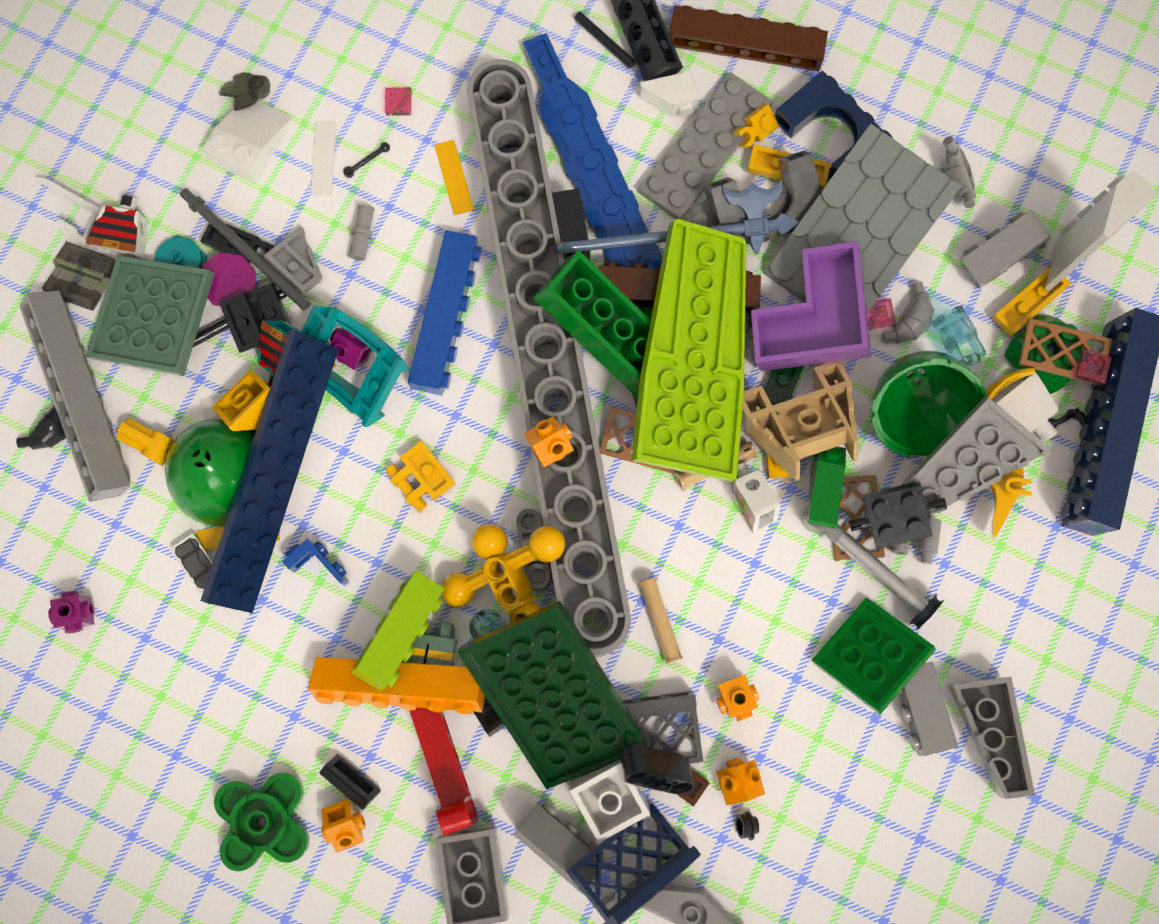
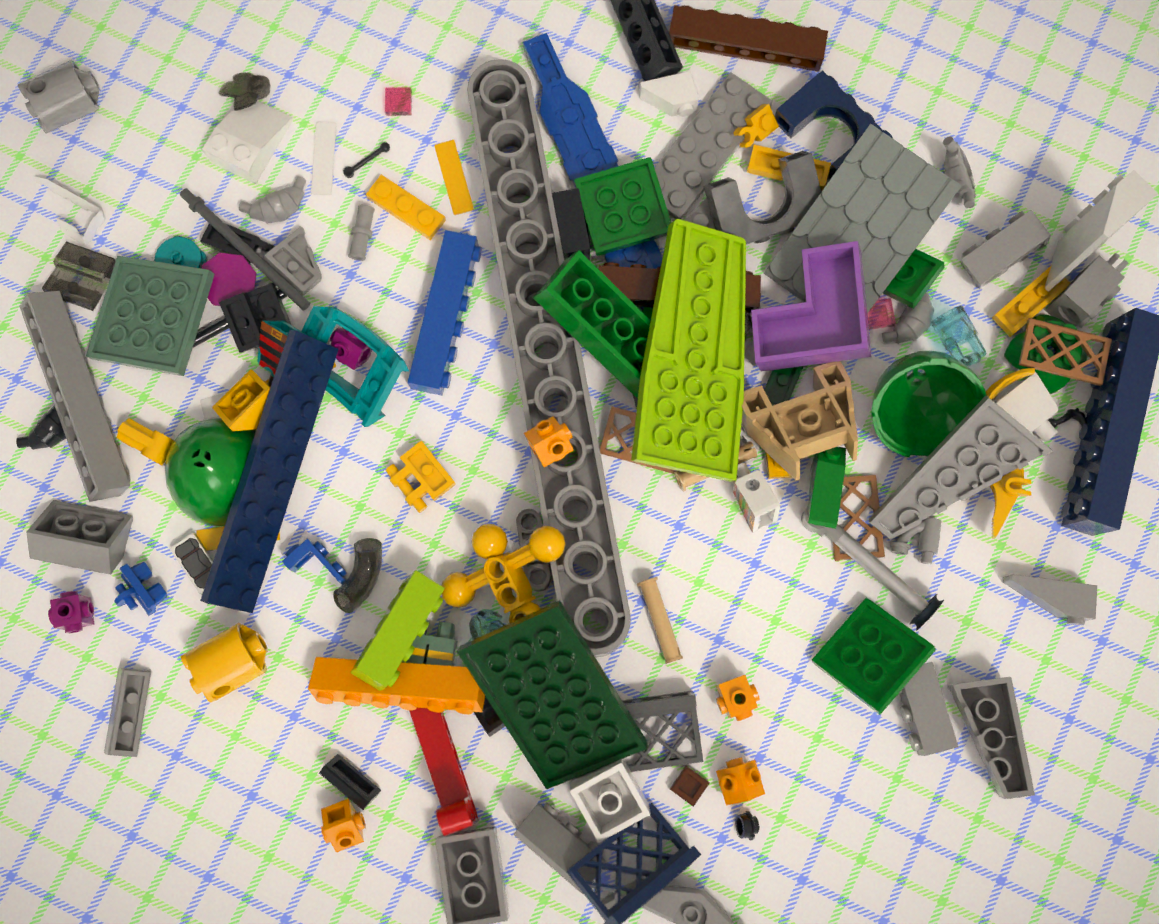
torso [85,195,148,260] -> none
green plant [214,773,309,871] -> none
sand blue piece [556,179,799,254] -> none
black bar [574,11,636,69] -> none
black beam [620,744,694,794] -> none
black plate [848,481,947,549] -> none
clear pink tile [1074,349,1112,386] -> none
none -> light grey cylinder [18,60,101,134]
none -> light grey slope [26,500,133,575]
none -> light grey slope [104,668,151,757]
none -> blue hips [114,562,167,616]
none -> yellow cylinder [181,623,268,703]
none -> light grey piece [239,176,306,224]
none -> clear smoke cylinder [333,538,382,613]
none -> yellow plate [366,174,446,241]
none -> green plate [574,157,671,256]
none -> green plate [883,249,945,309]
none -> light grey slope [1003,574,1098,625]
none -> light grey brick [1045,253,1129,328]

